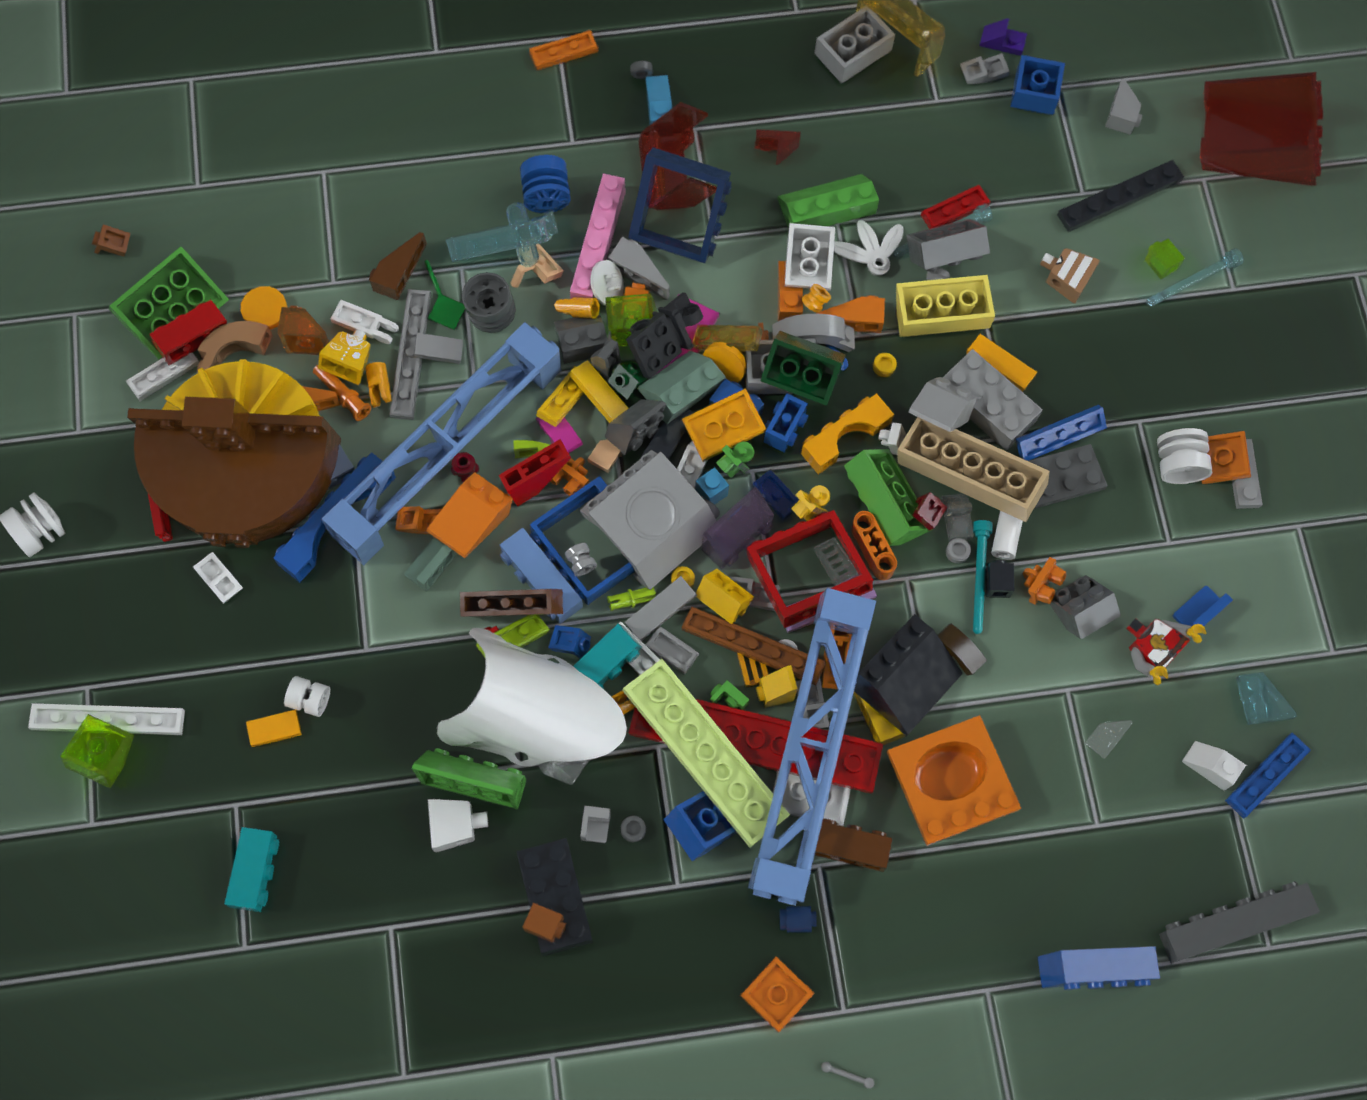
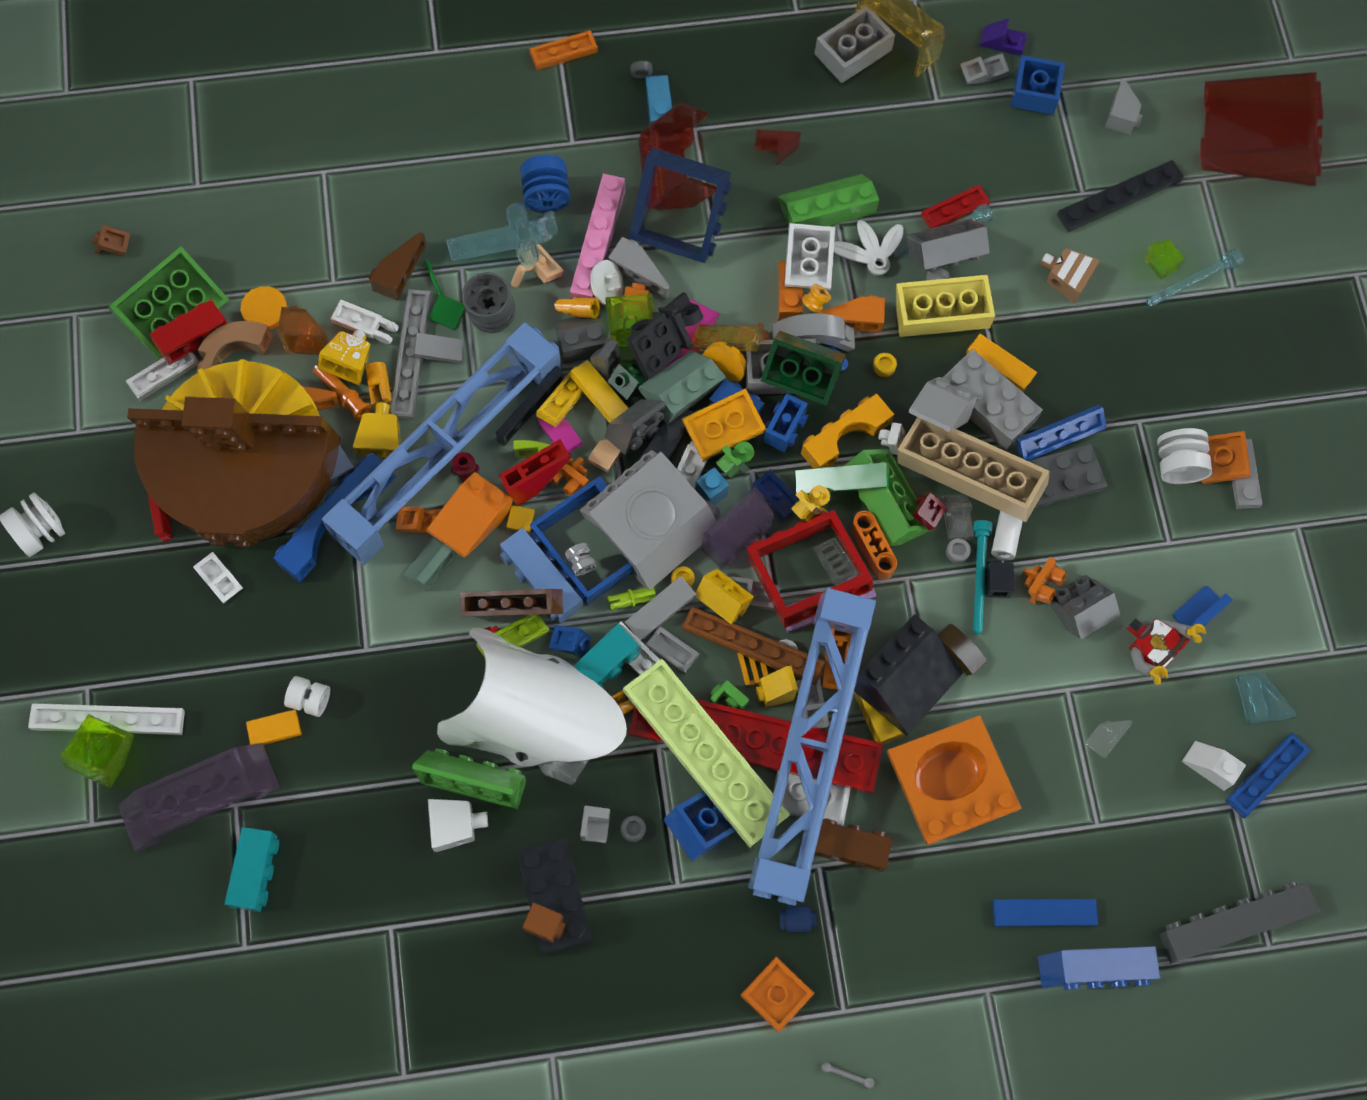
none -> clear purple slope [118,743,281,853]
none -> yellow torso [353,402,401,458]
none -> black tile [495,365,564,446]
none -> yellow tile [506,505,535,534]
none -> tile [795,462,890,494]
none -> blue tile [992,899,1098,927]

